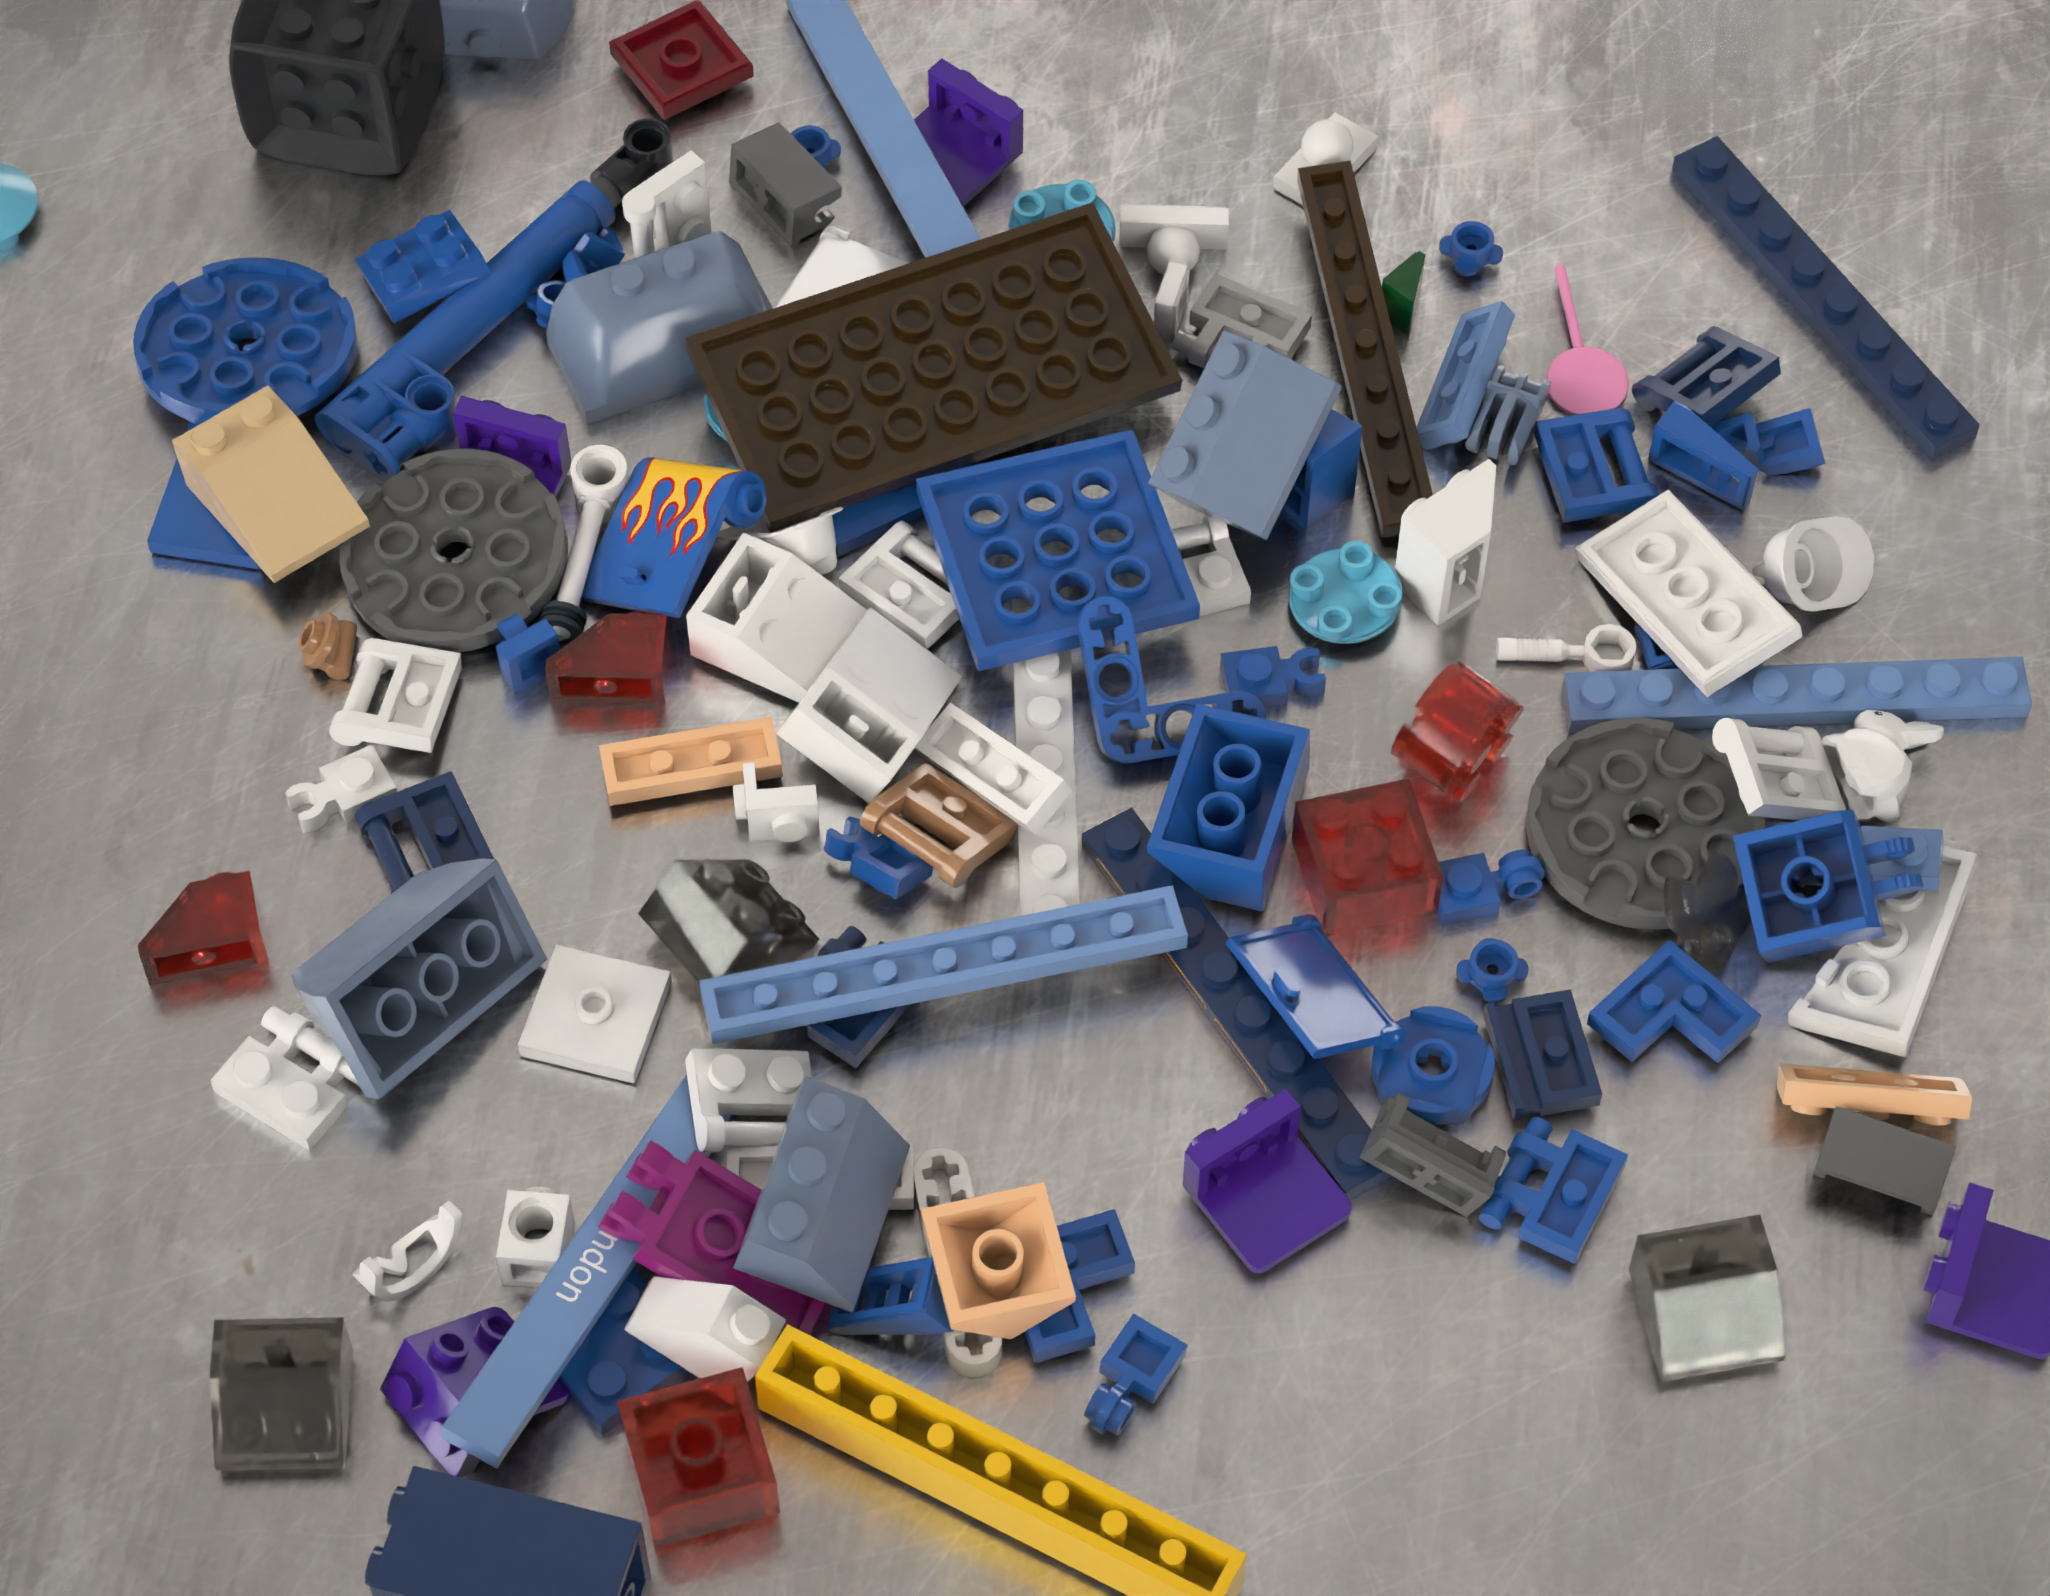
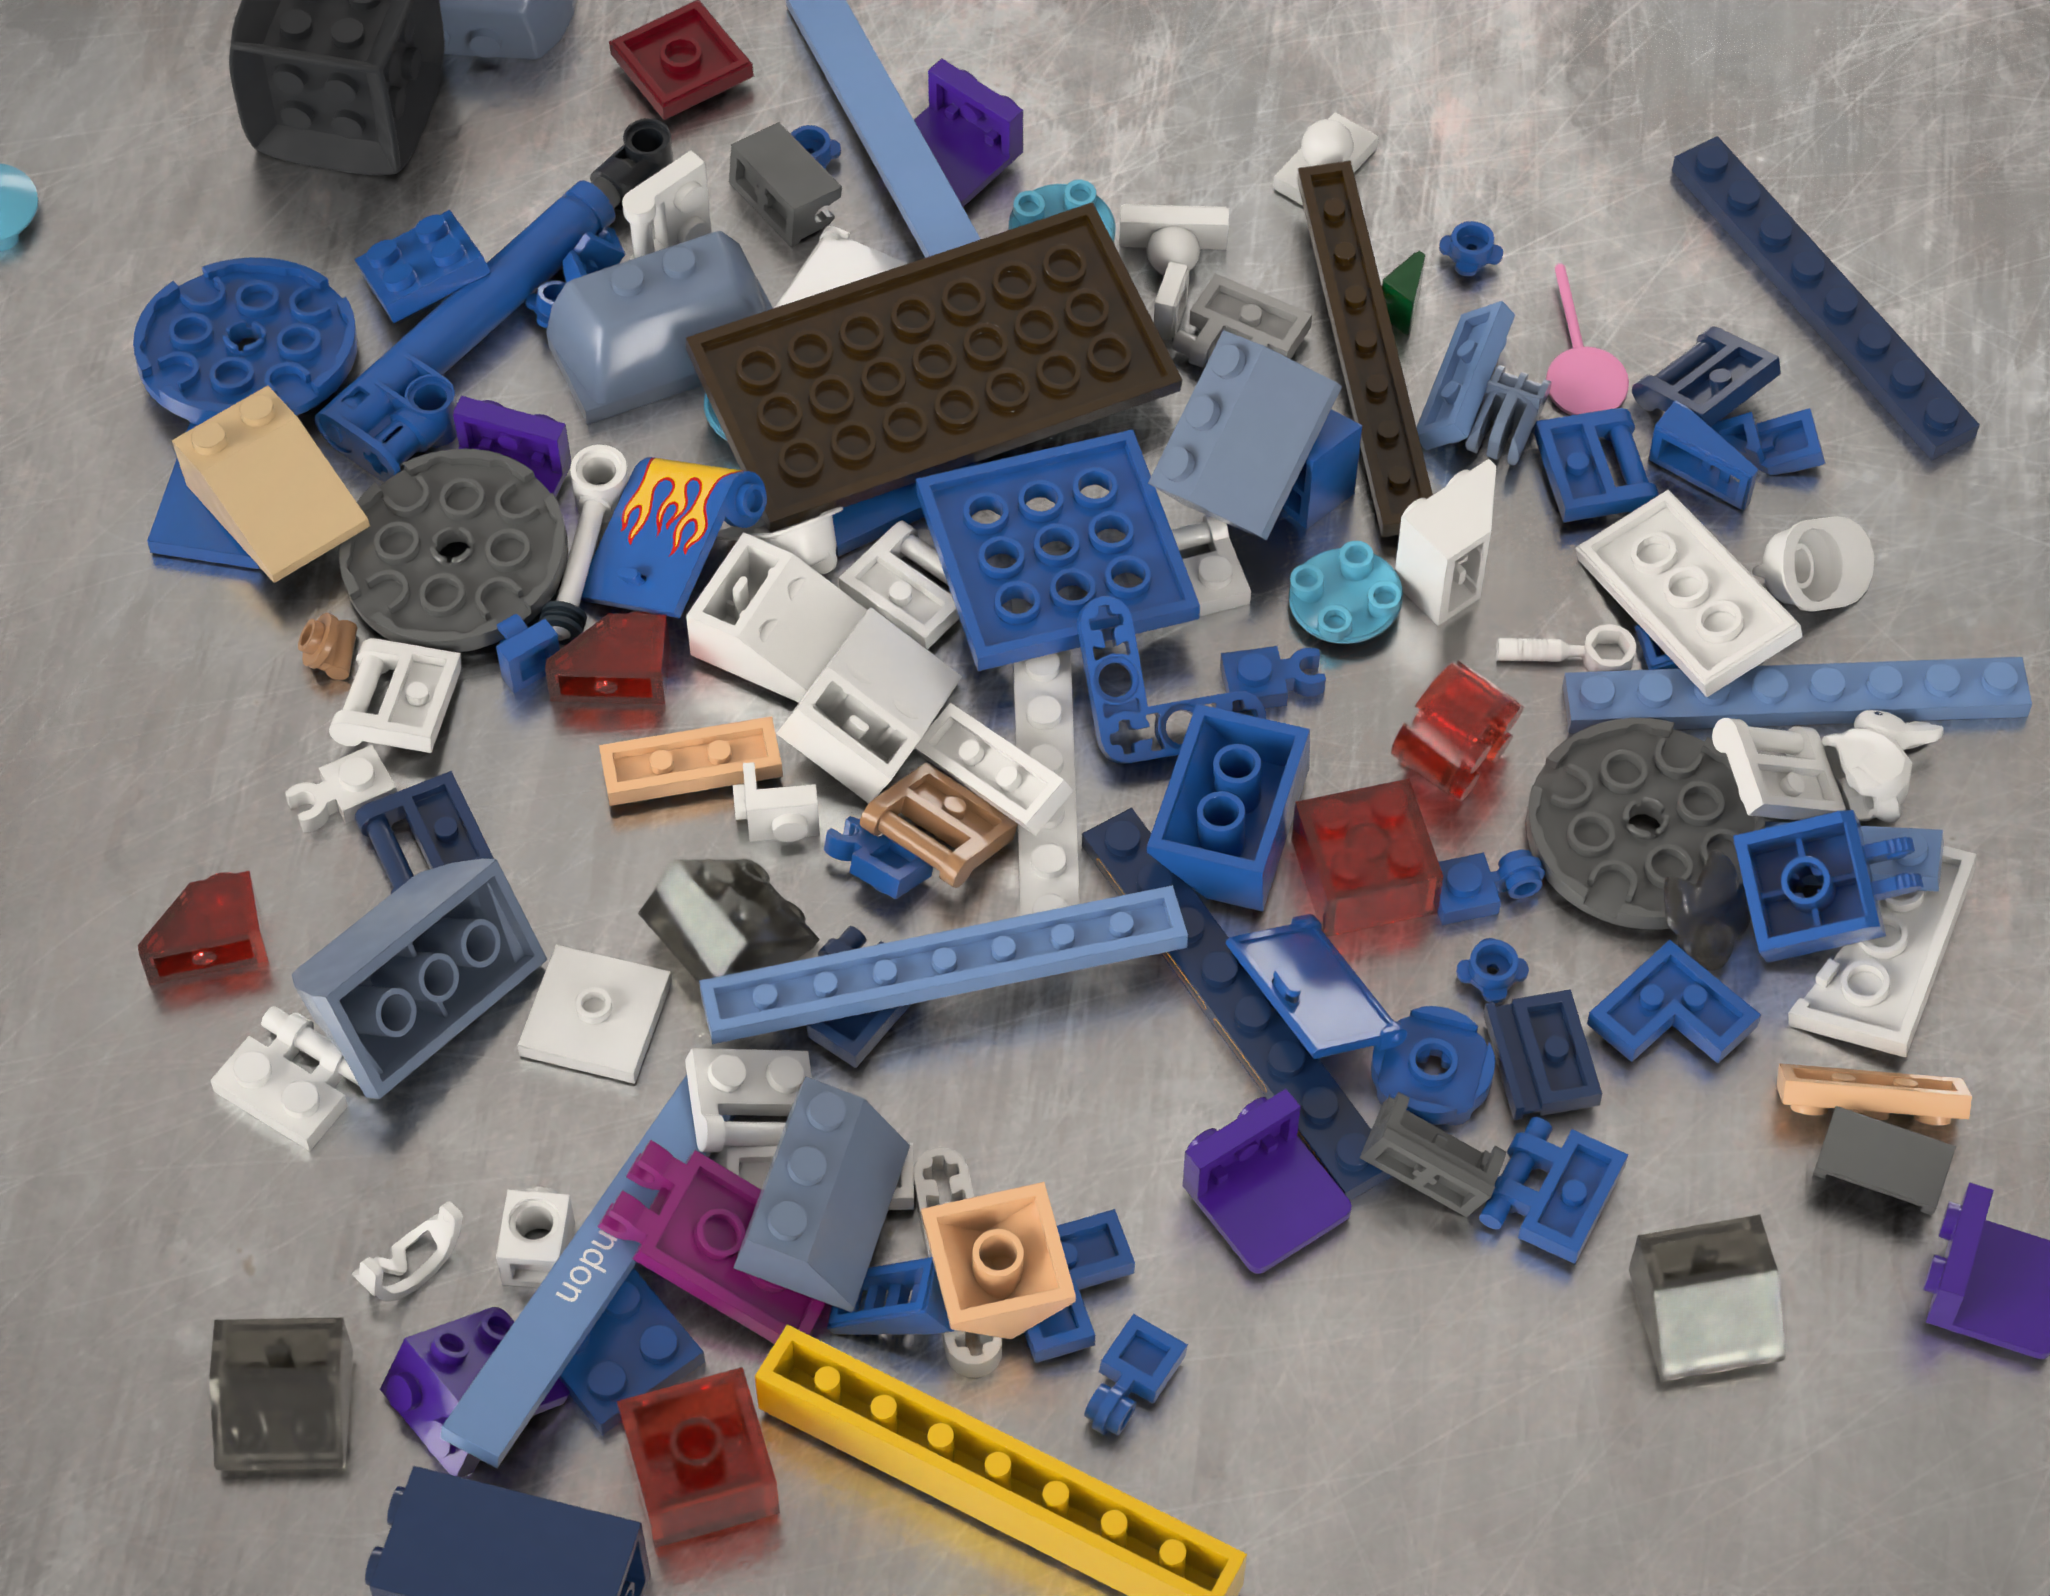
white slope [624,1276,786,1398] -> none

